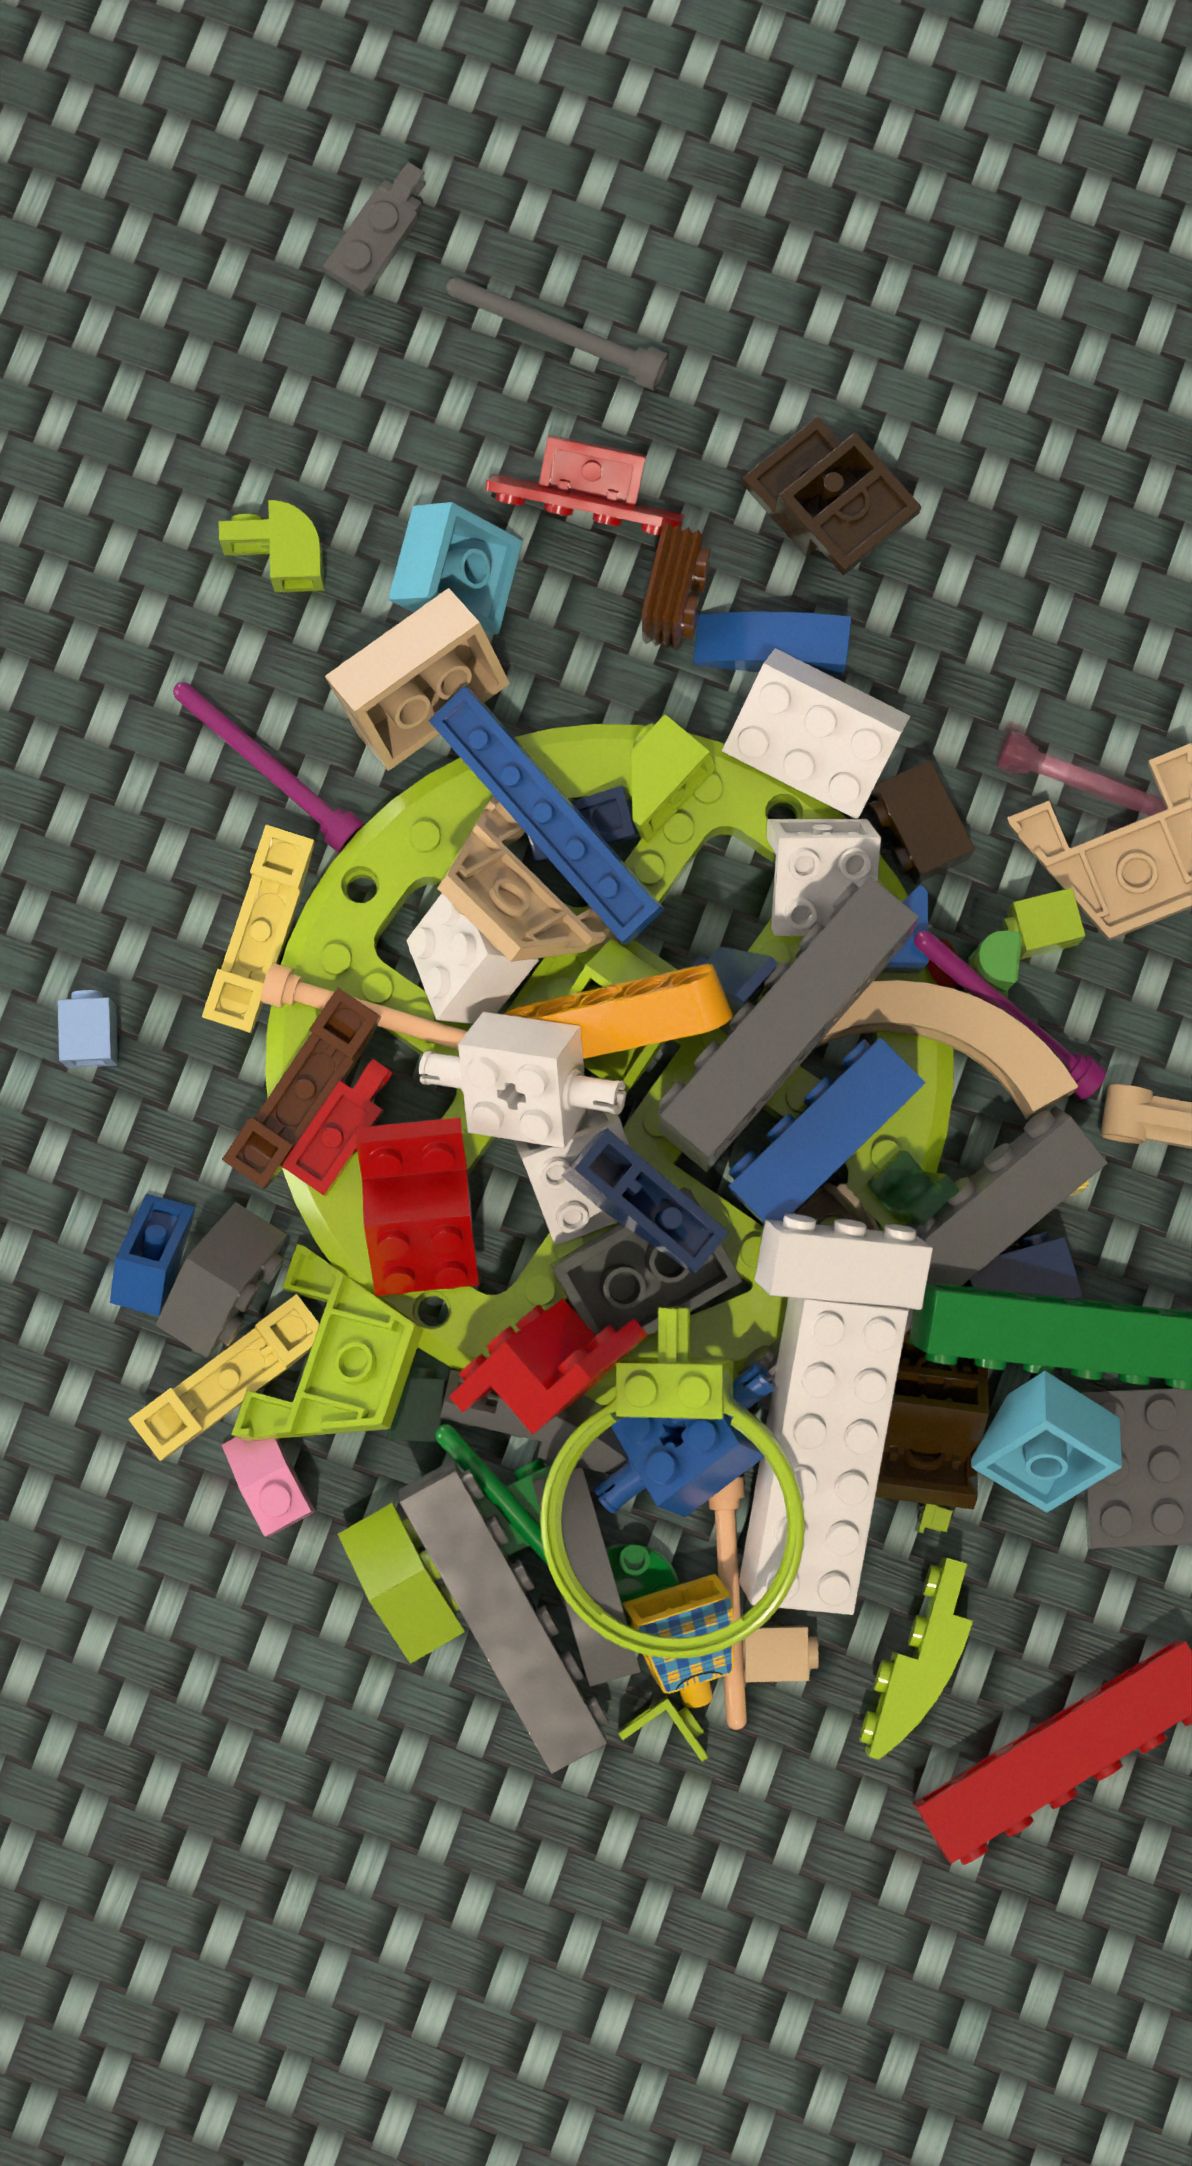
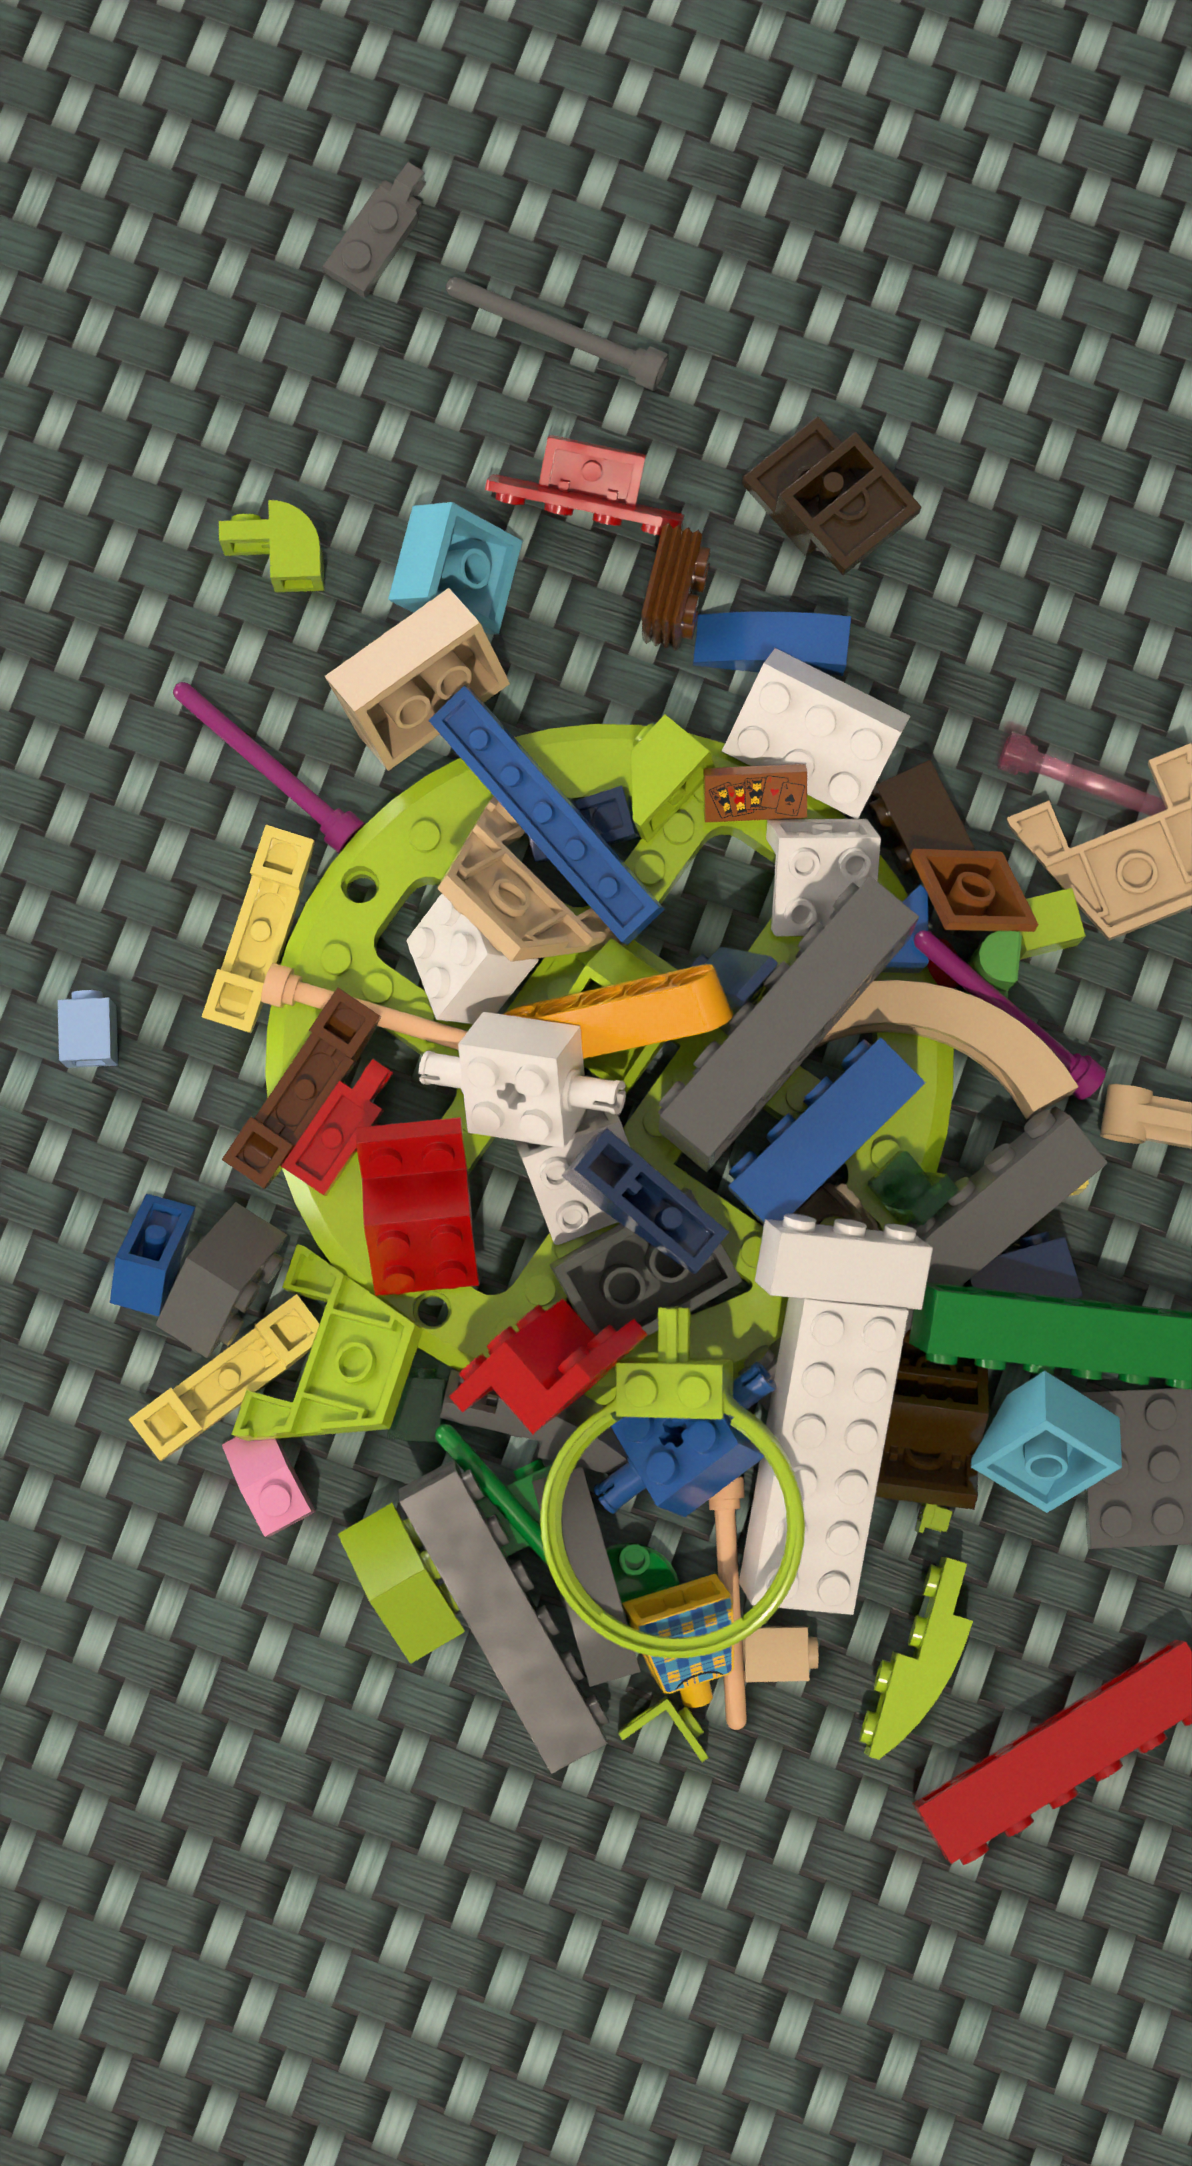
none -> dark orange tile [703,764,807,823]
none -> dark orange slope [910,849,1039,932]

